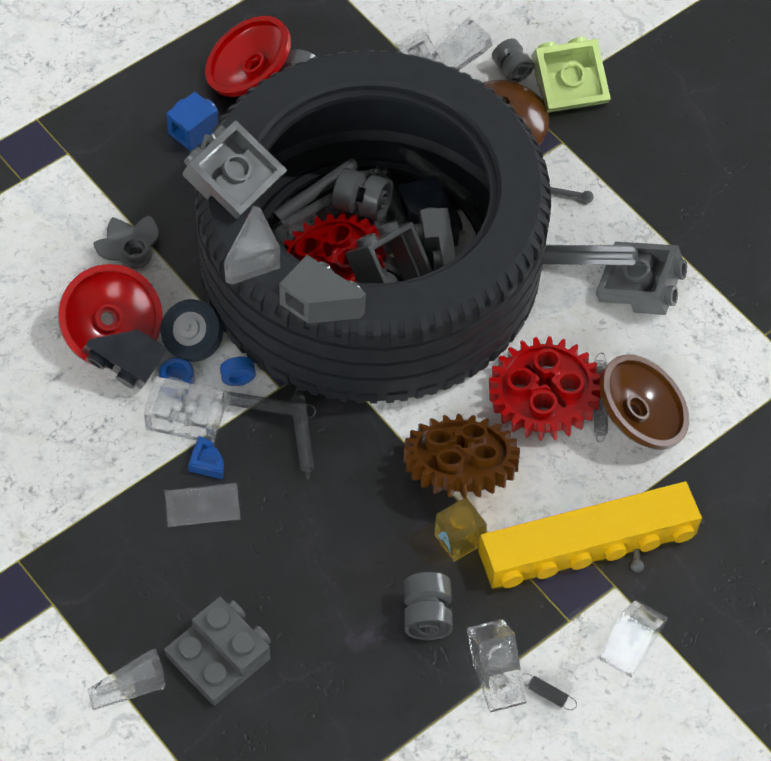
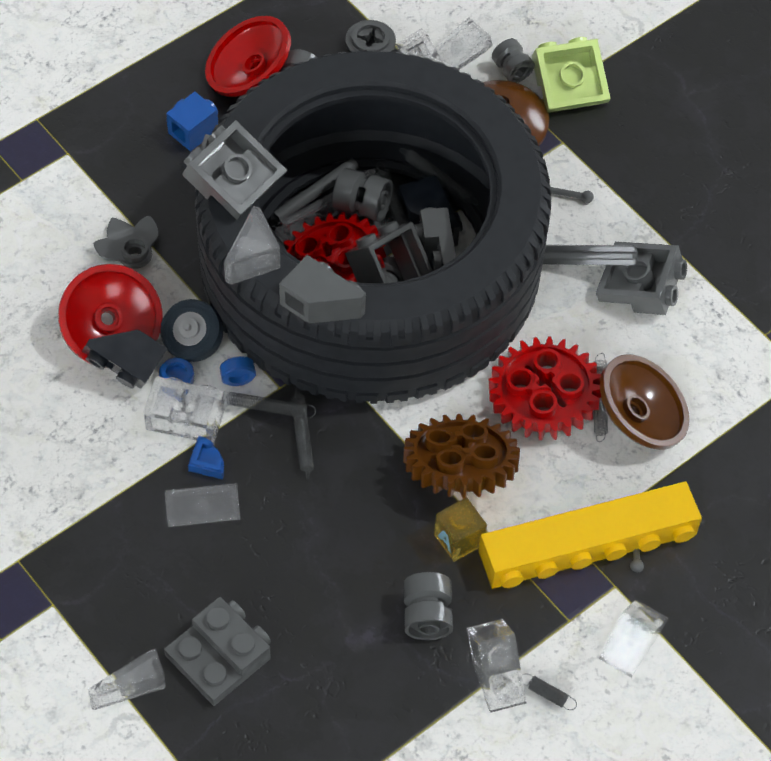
none -> dark grey gear [346,20,396,52]

